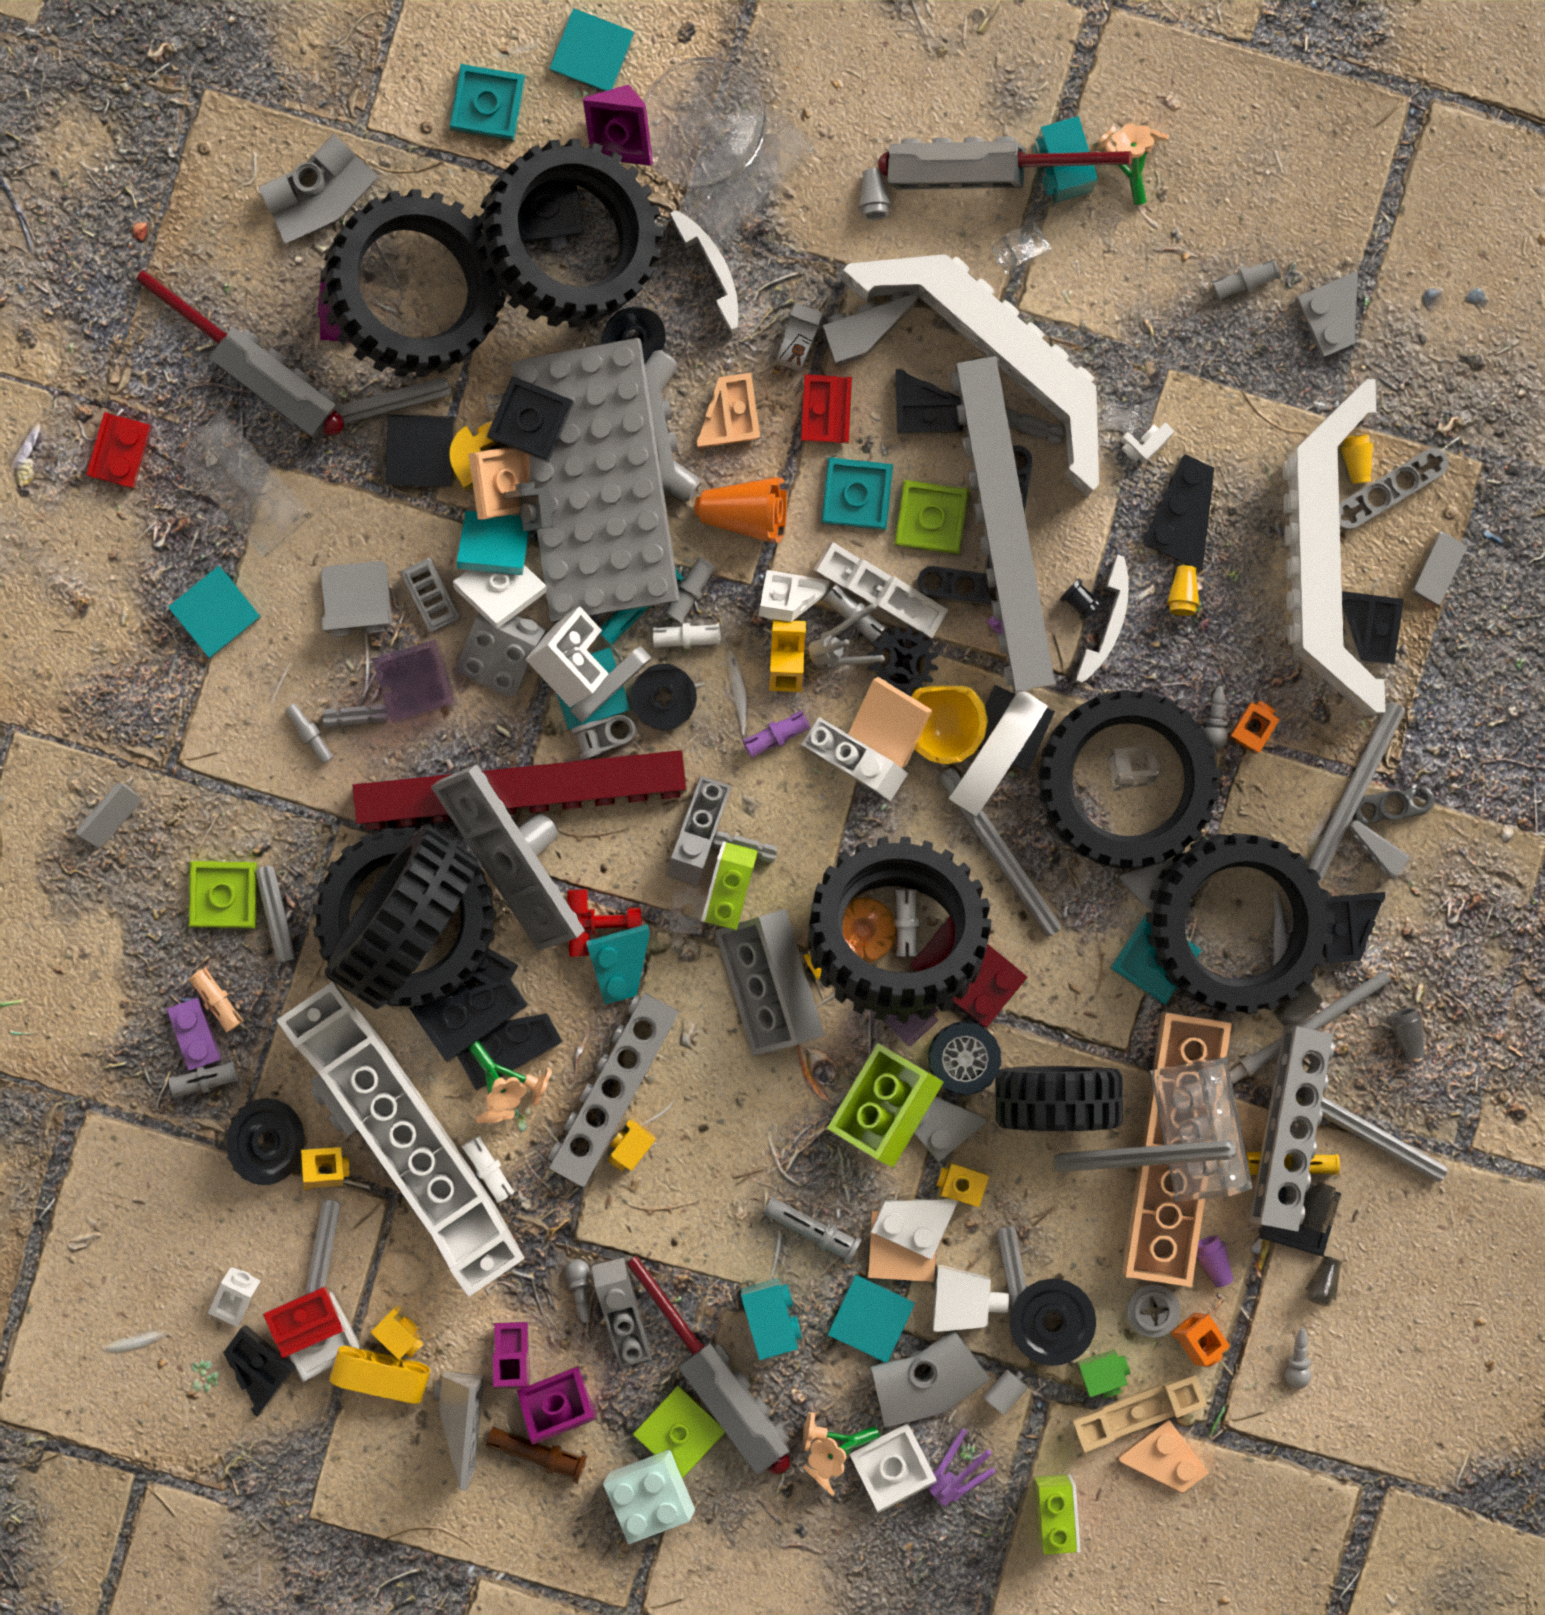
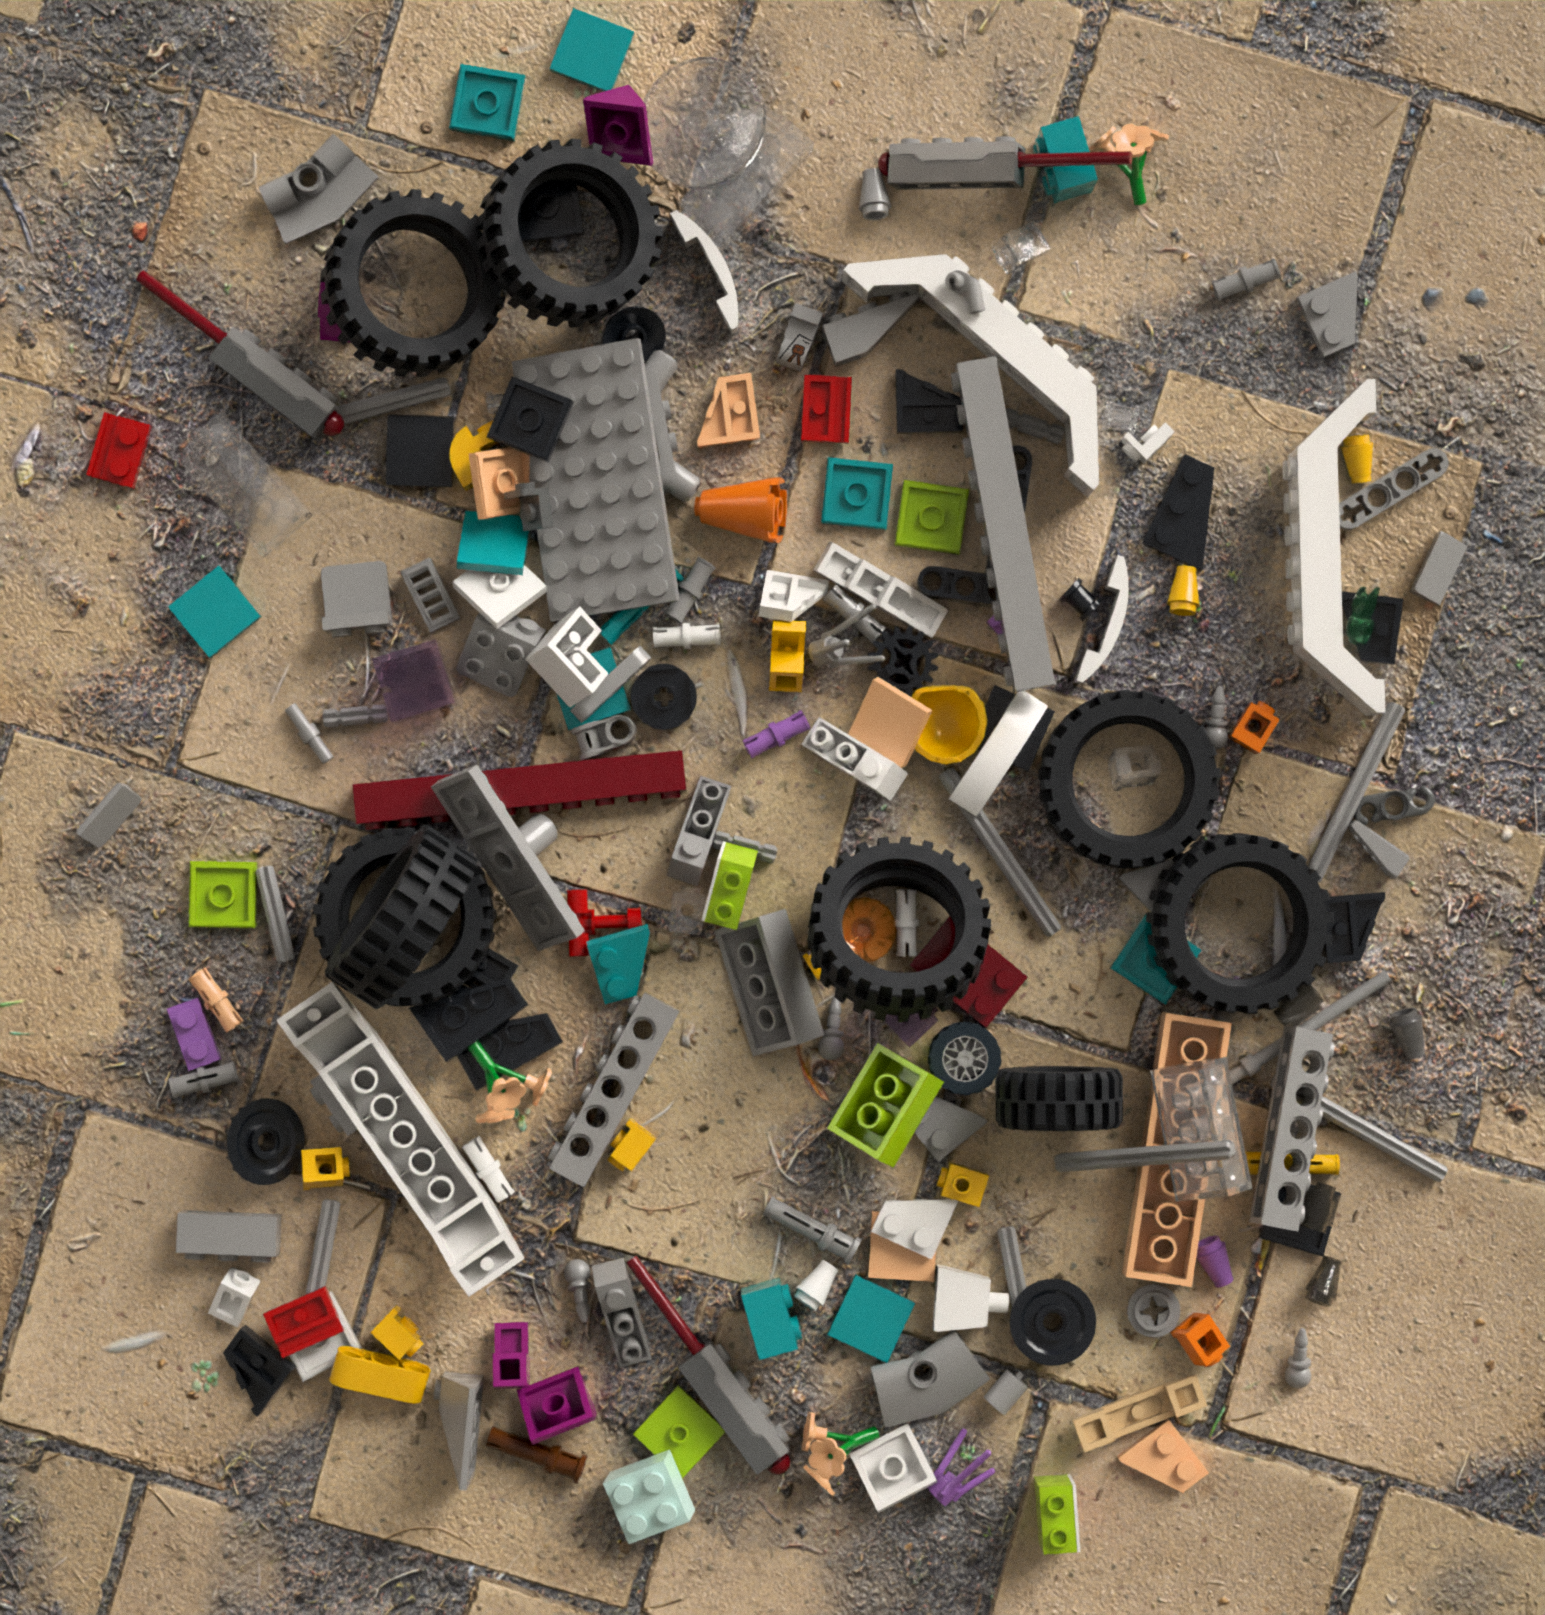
bright green brick [1077,1349,1131,1398] -> none
none -> light grey brick [176,1210,282,1262]
none -> white cone [794,1260,839,1311]
none -> light grey bar [818,997,844,1060]
none -> light grey arm [945,270,985,314]
none -> clear green plate [1346,586,1380,645]

